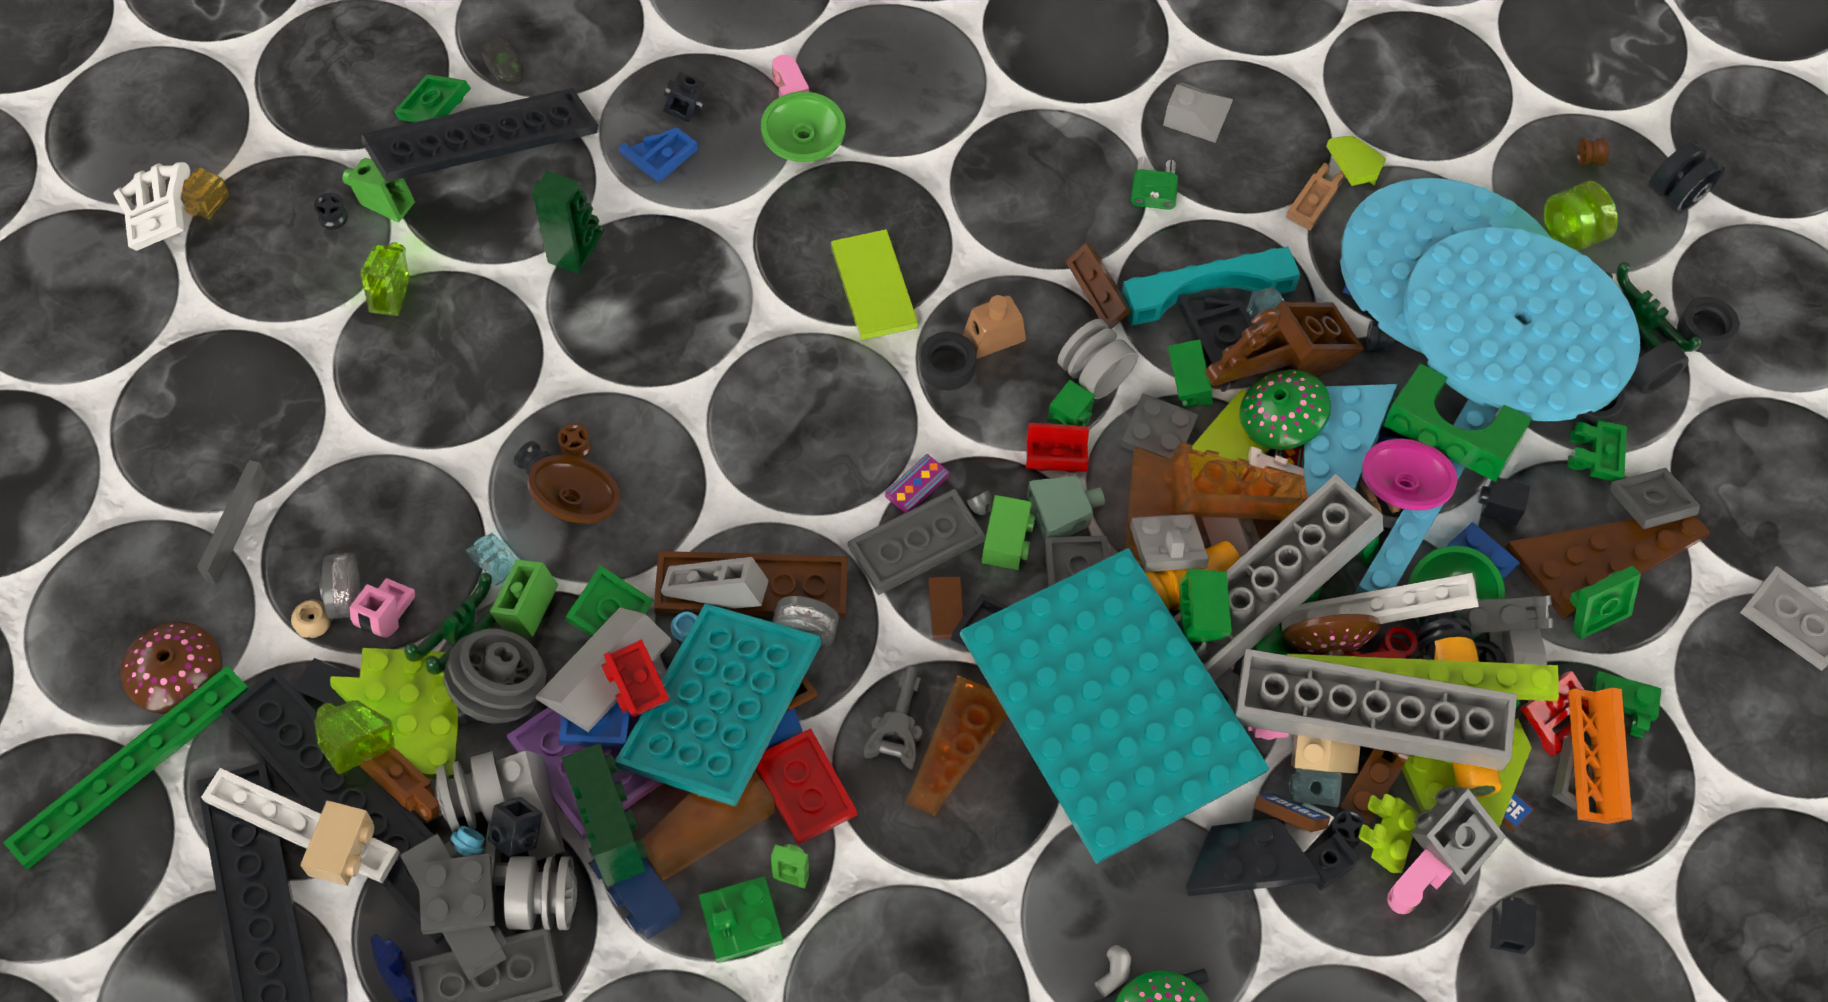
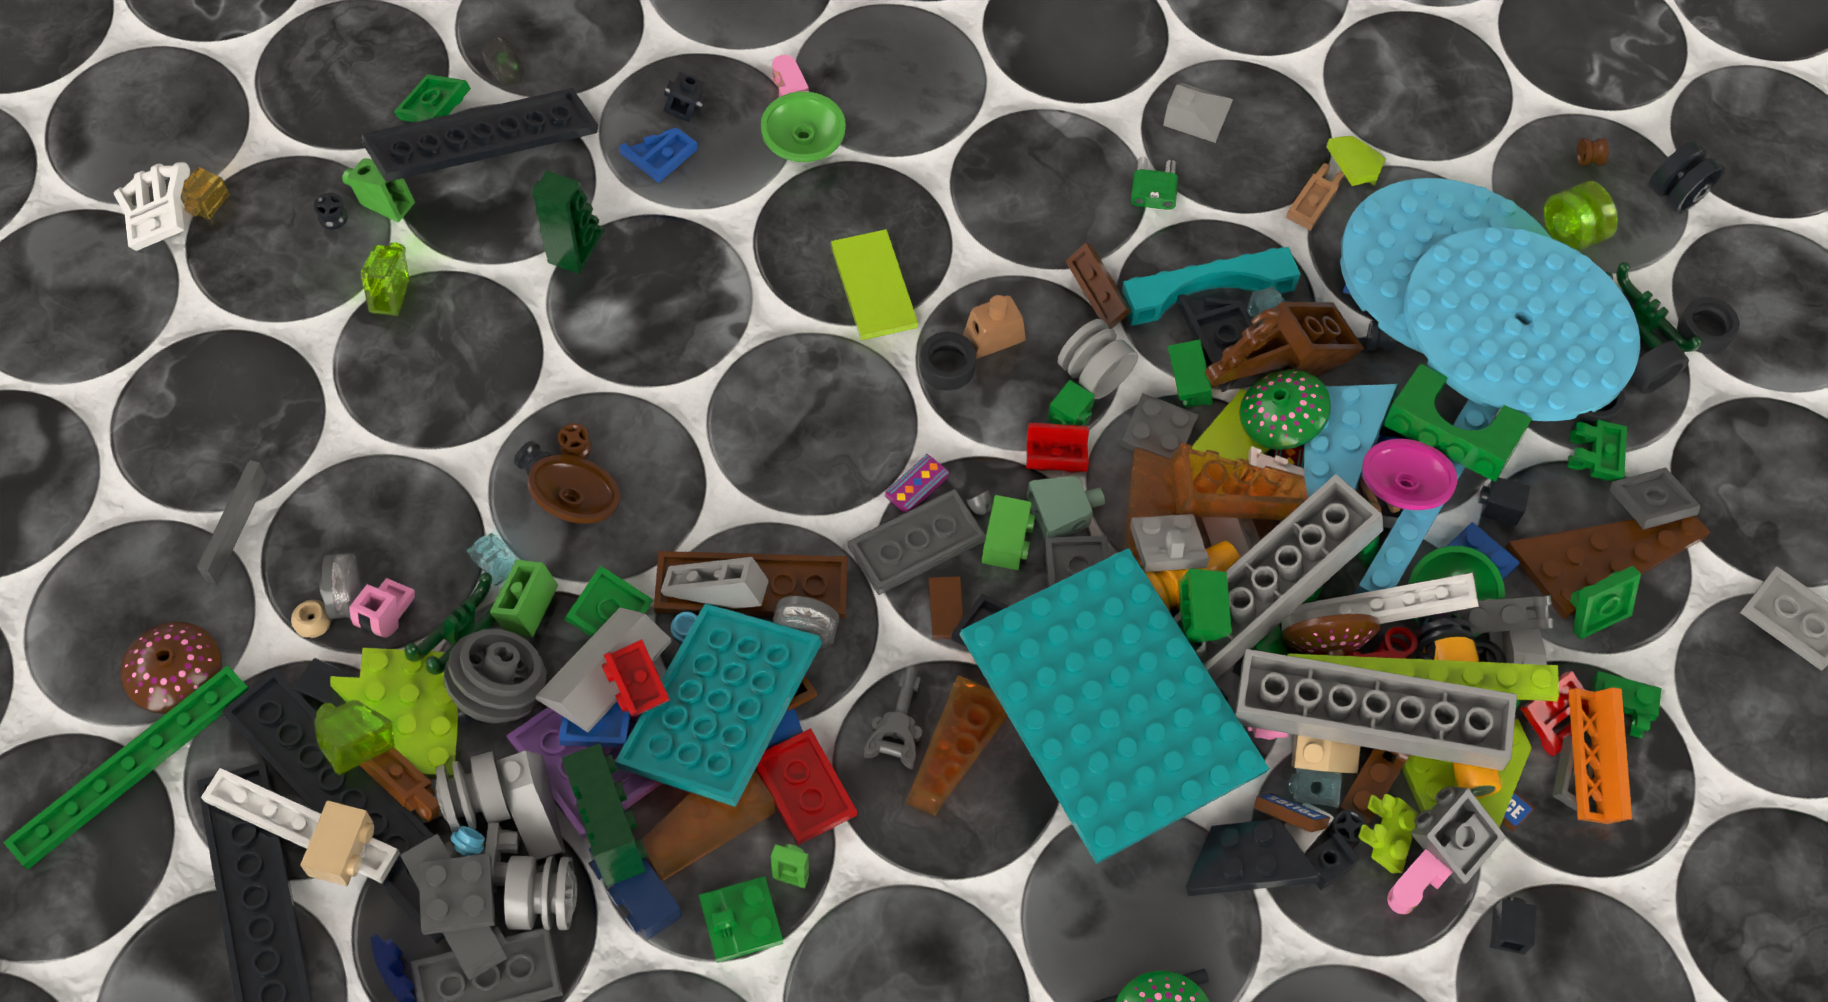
black brick [488,796,543,857] -> none
light grey arm [1095,945,1131,997] -> none

